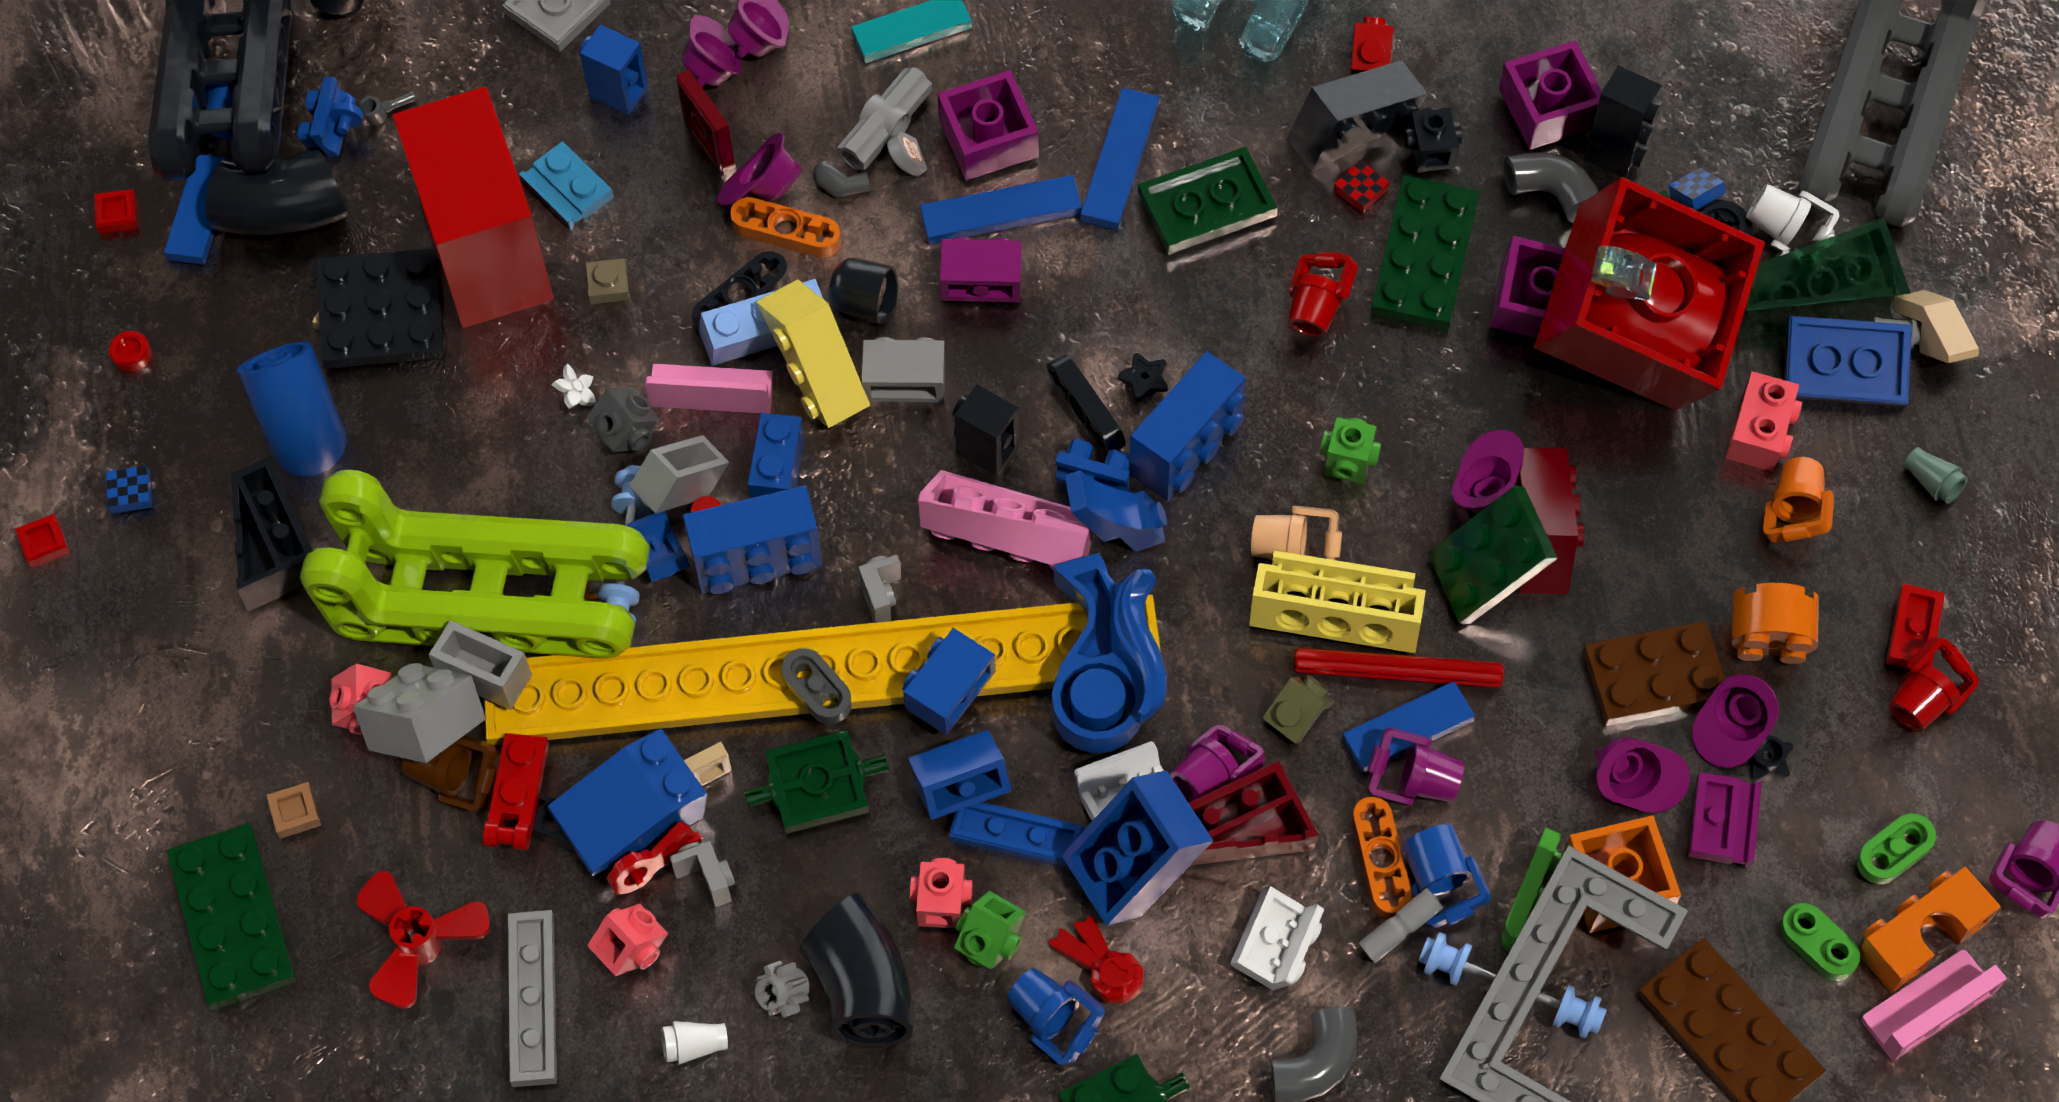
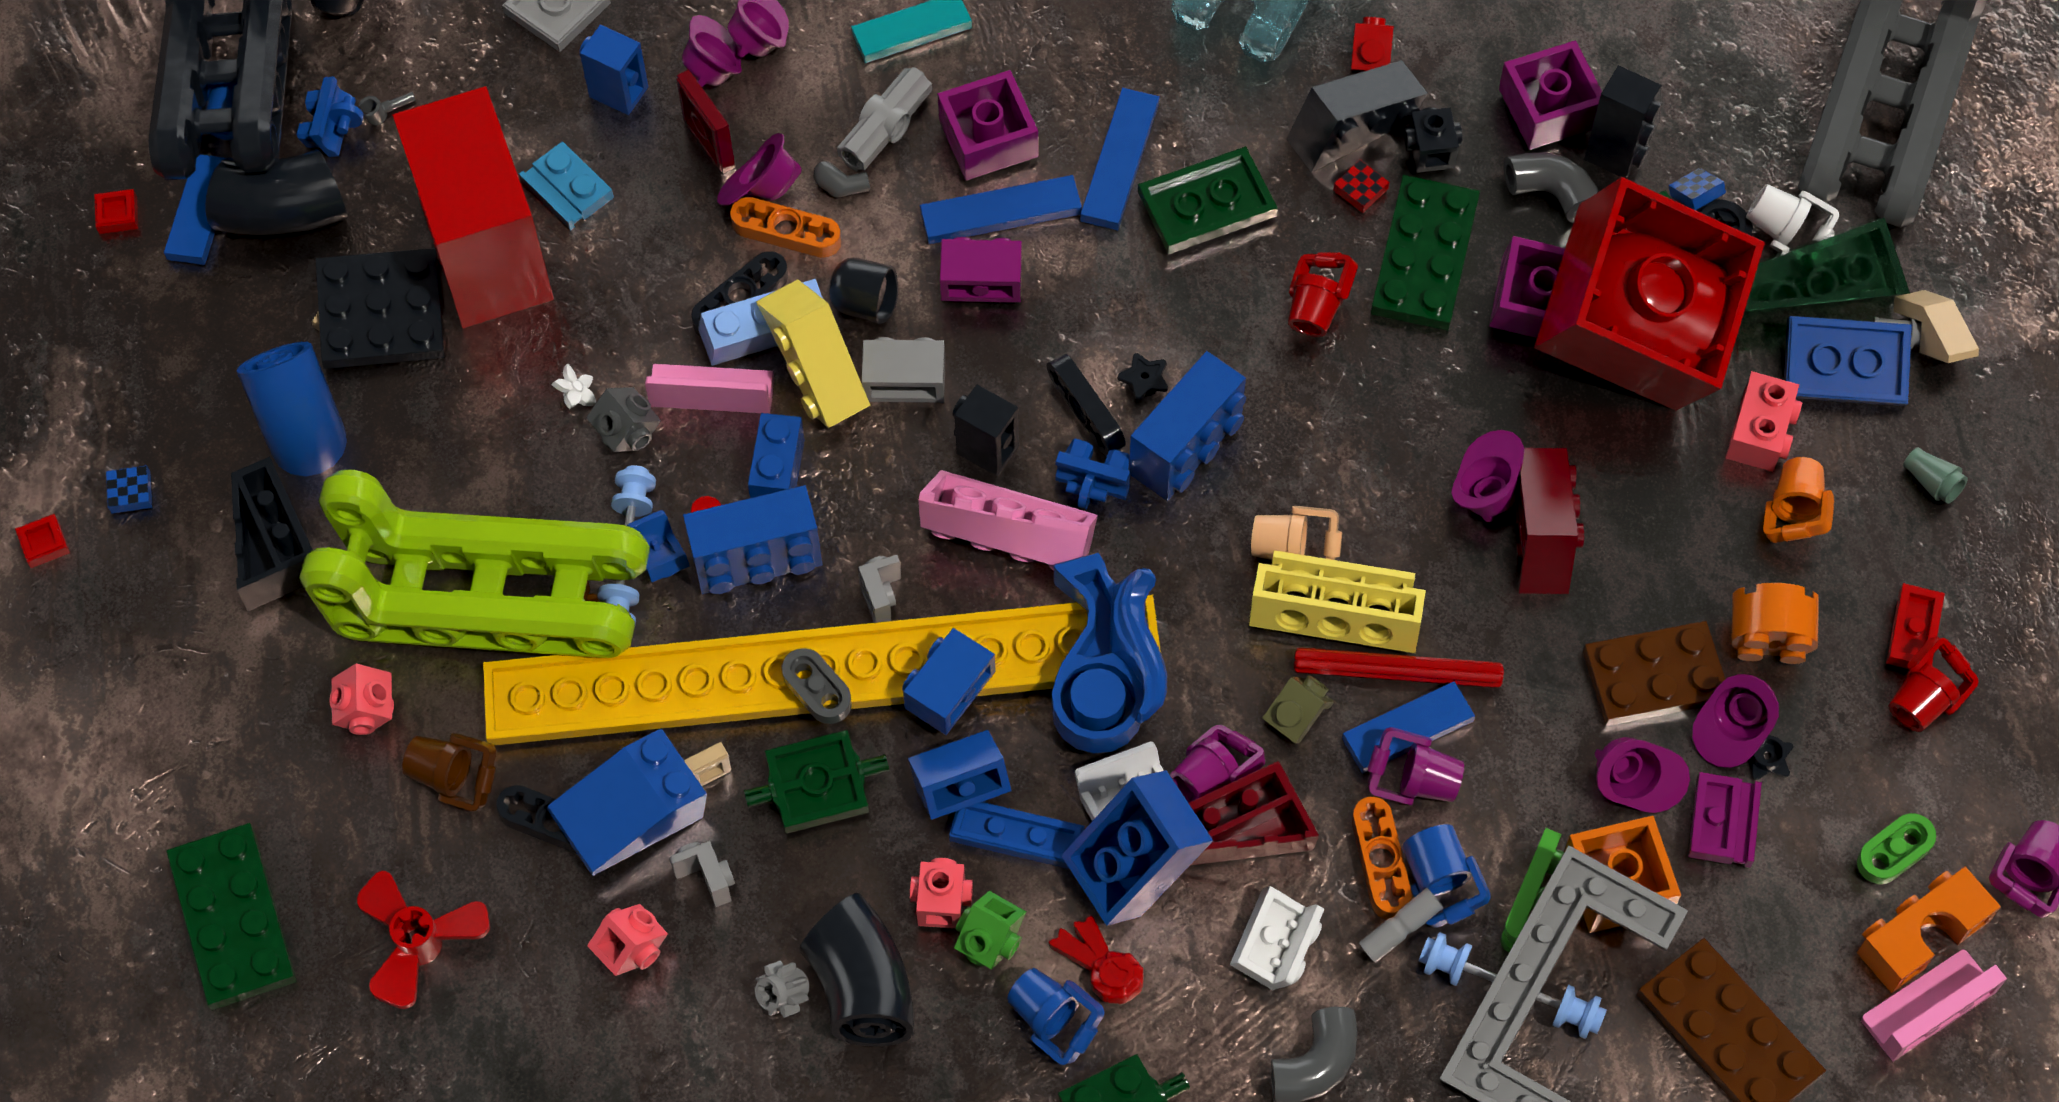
red tile [109,331,152,373] -> none
medium nougat plate [266,782,322,839] -> none
light grey brick [353,663,486,763] -> none
light grey brick [429,620,532,710] -> none
red plate [483,733,549,851] -> none
light grey plate [508,910,557,1087] -> none
dark tan plate [586,258,630,304] -> none
red piece [607,820,703,894] -> none
light grey brick [629,435,730,514] -> none
white cone [661,1021,728,1065] -> none
light grey tile [887,132,928,177] -> none
blue slope [1065,470,1167,552] -> none
bright green brick [1320,417,1382,484] -> none
dark green plate [1428,486,1558,624] -> none
clear light blue leg [1591,246,1657,301] -> none
bright green plate [1780,903,1860,981] -> none

